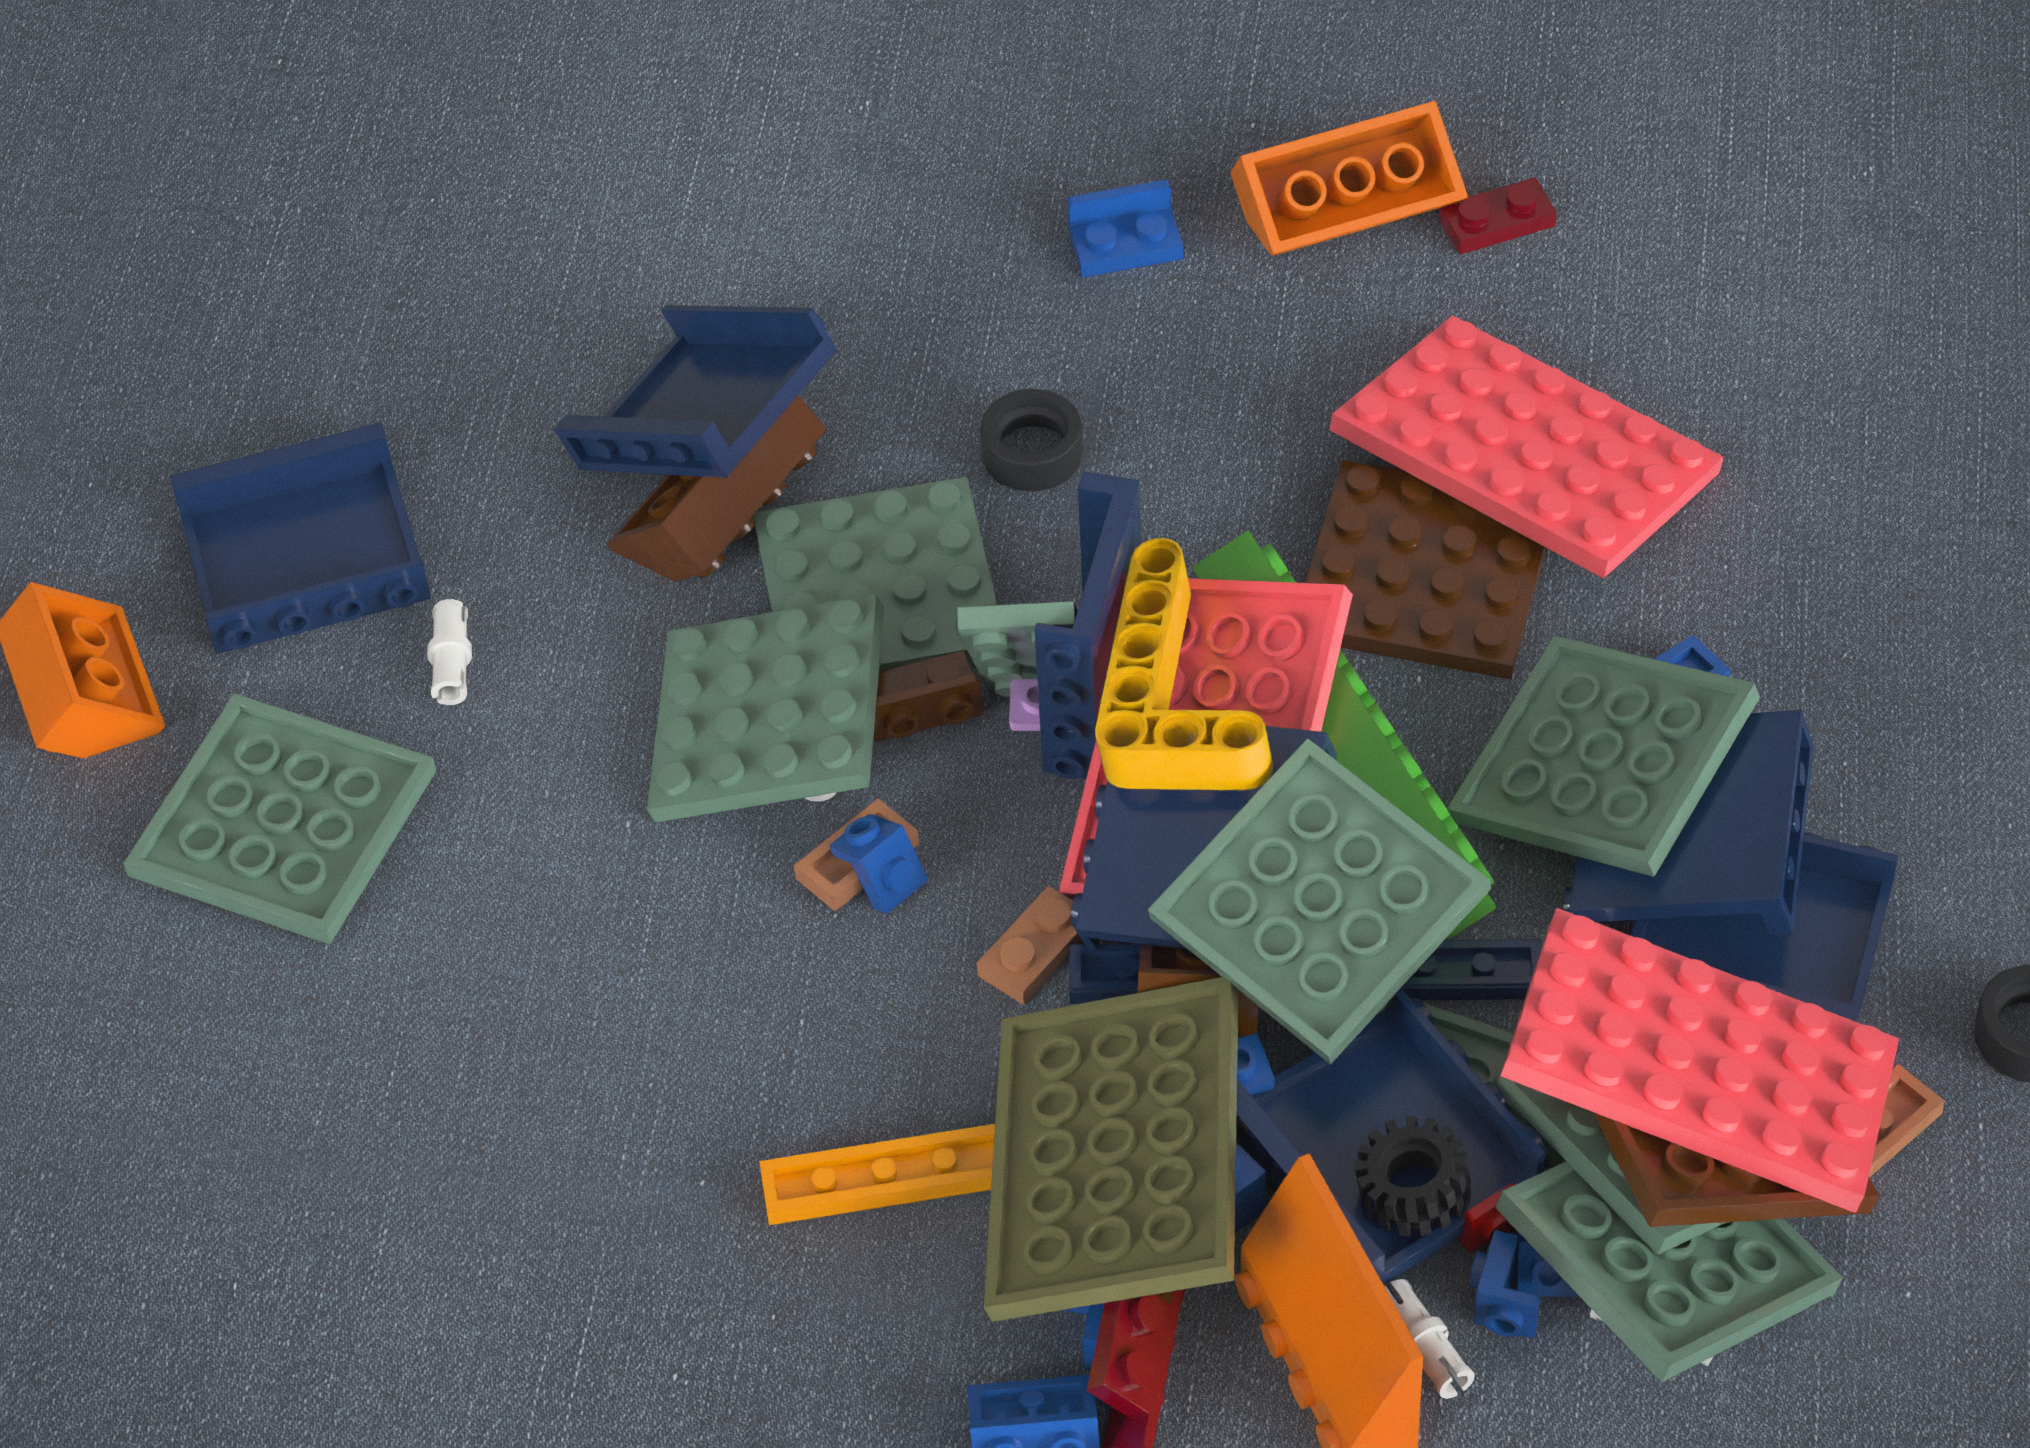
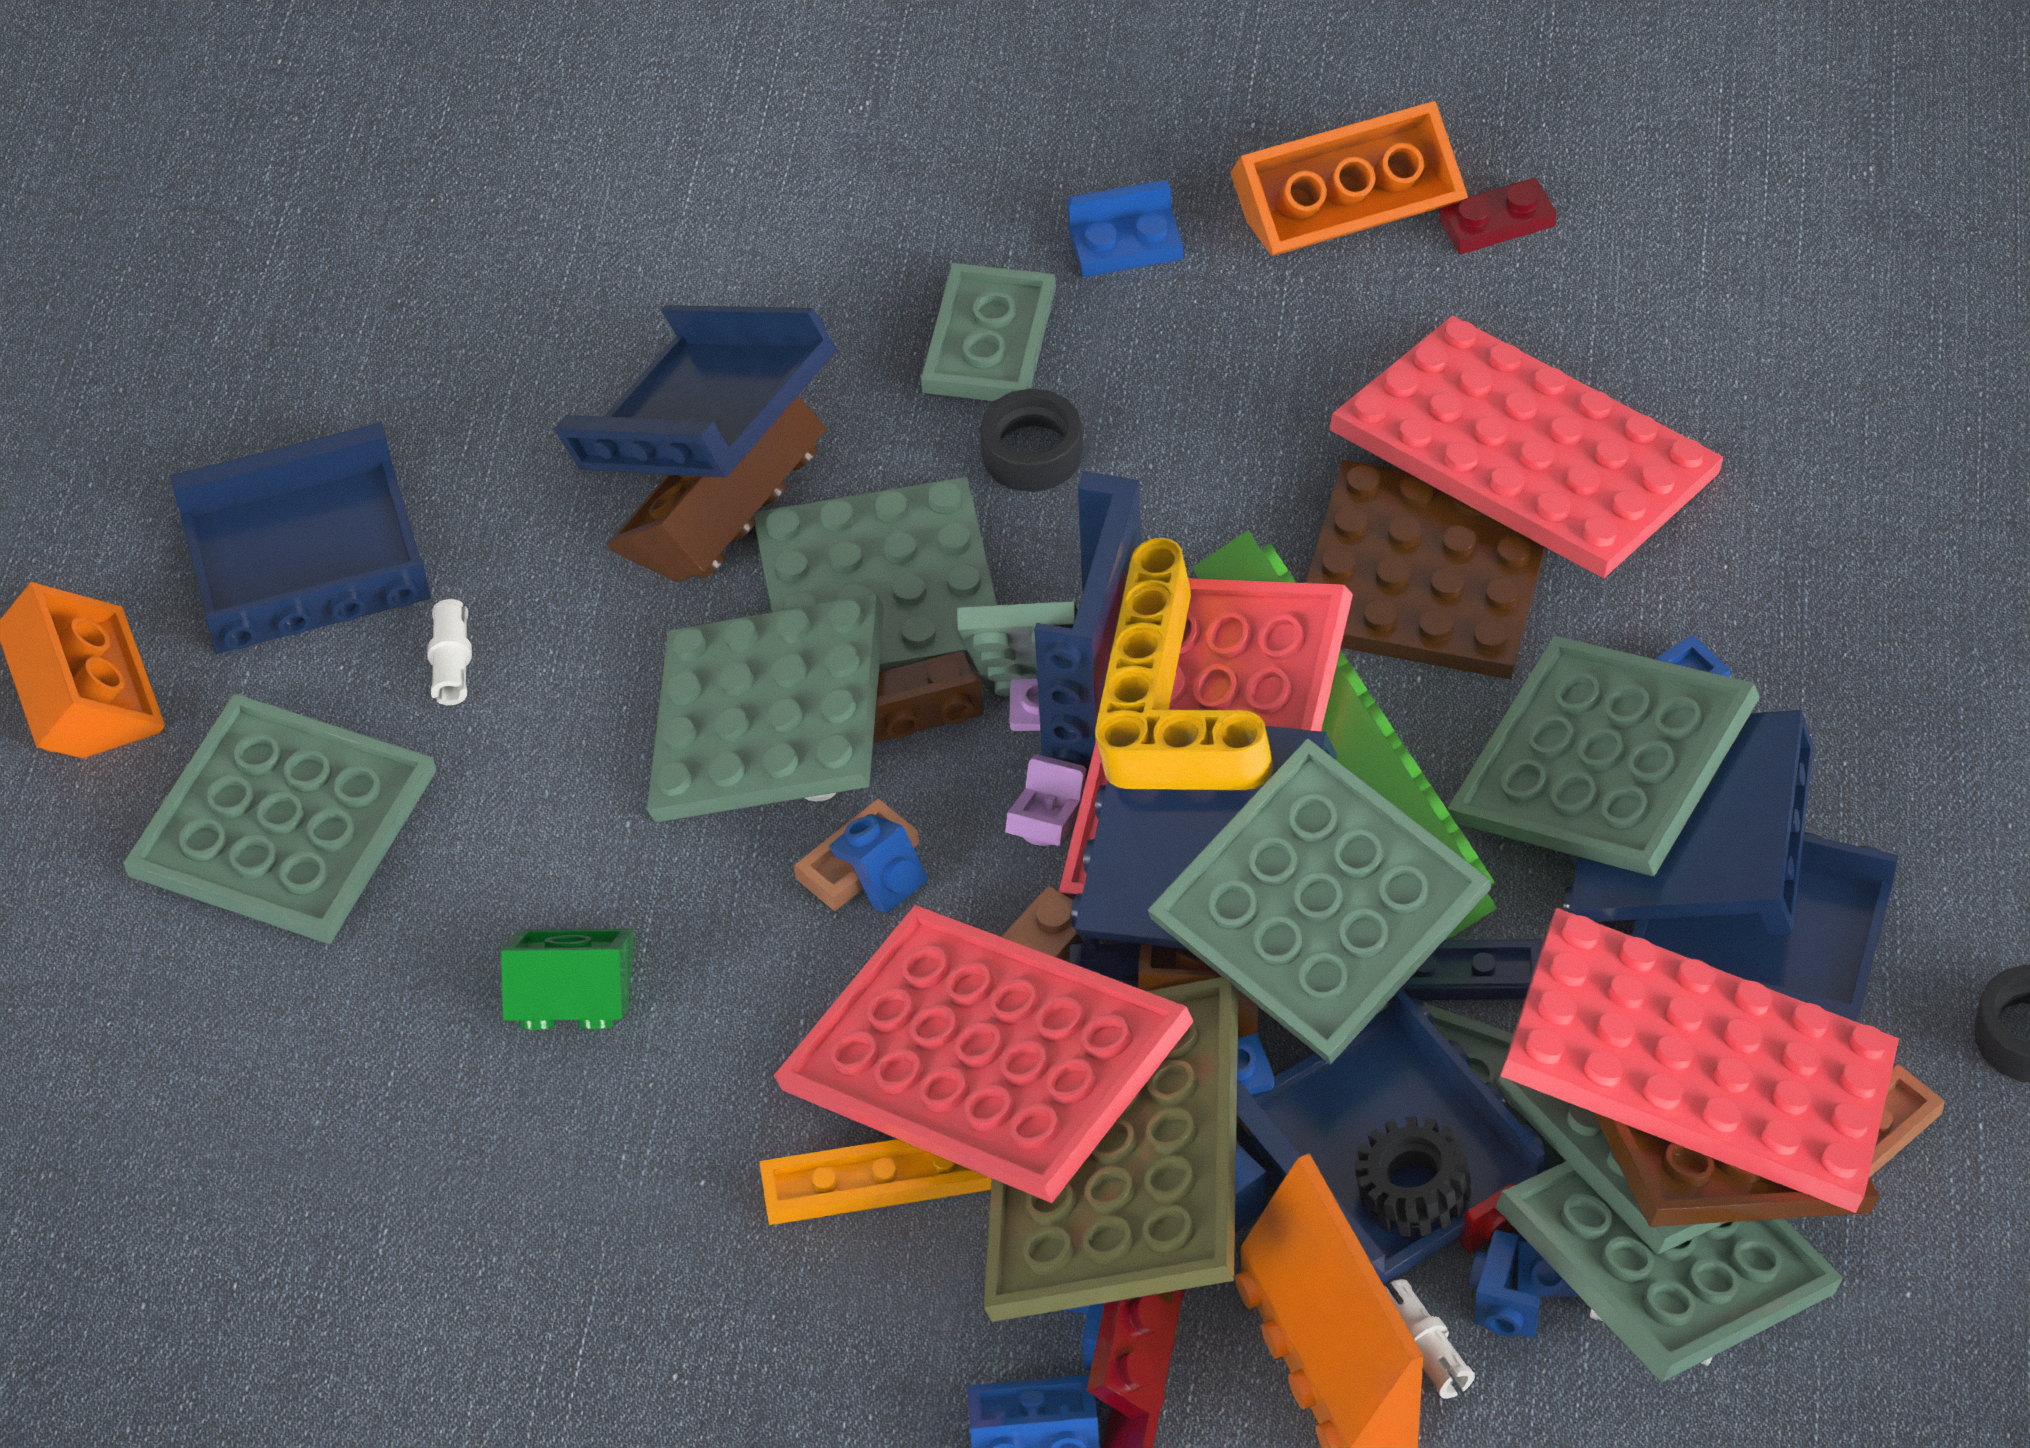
none -> green slope [501,928,634,1030]
none -> coral plate [773,905,1193,1203]
none -> sand green plate [921,263,1056,401]
none -> lavender bracket [1005,754,1086,846]

